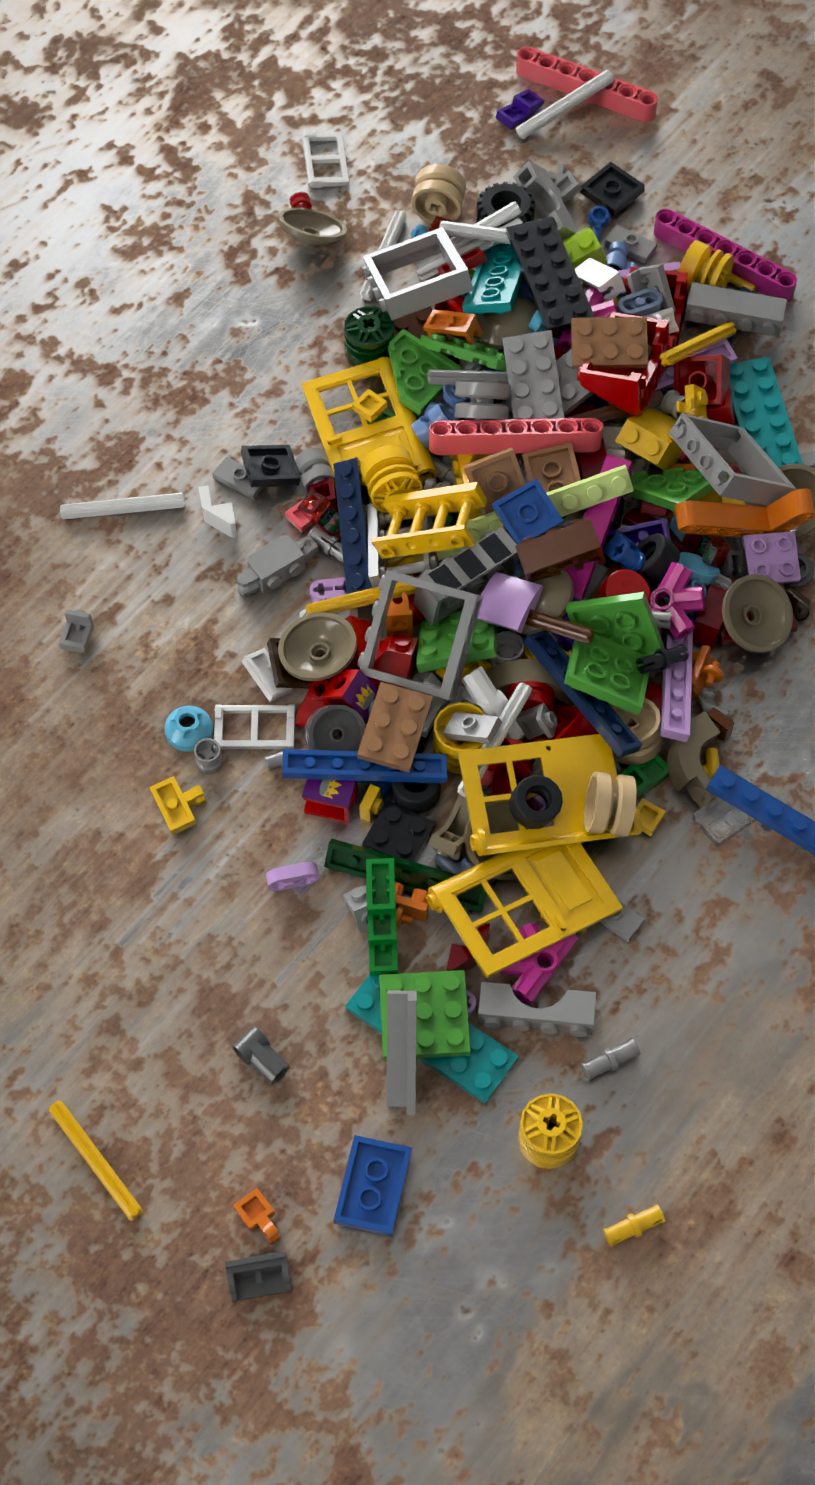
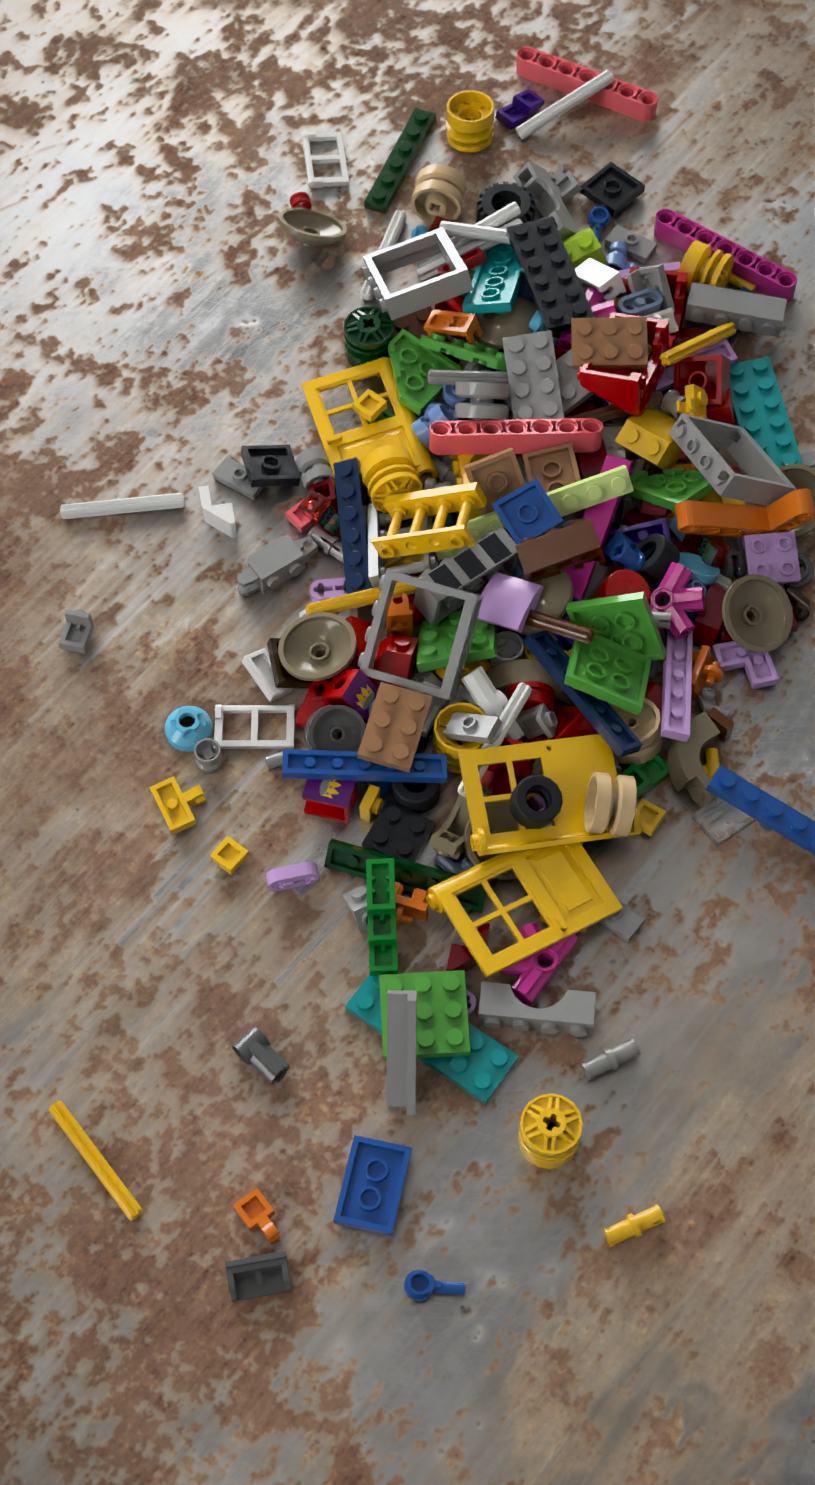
black pin [636,644,689,674] -> none
none -> yellow plate [210,836,249,875]
none -> dark green plate [364,107,436,214]
none -> blue plate [404,1270,465,1301]
none -> yellow wheel [447,90,494,153]
none -> clear red plate [675,328,705,347]
none -> lavender plate [711,641,779,689]

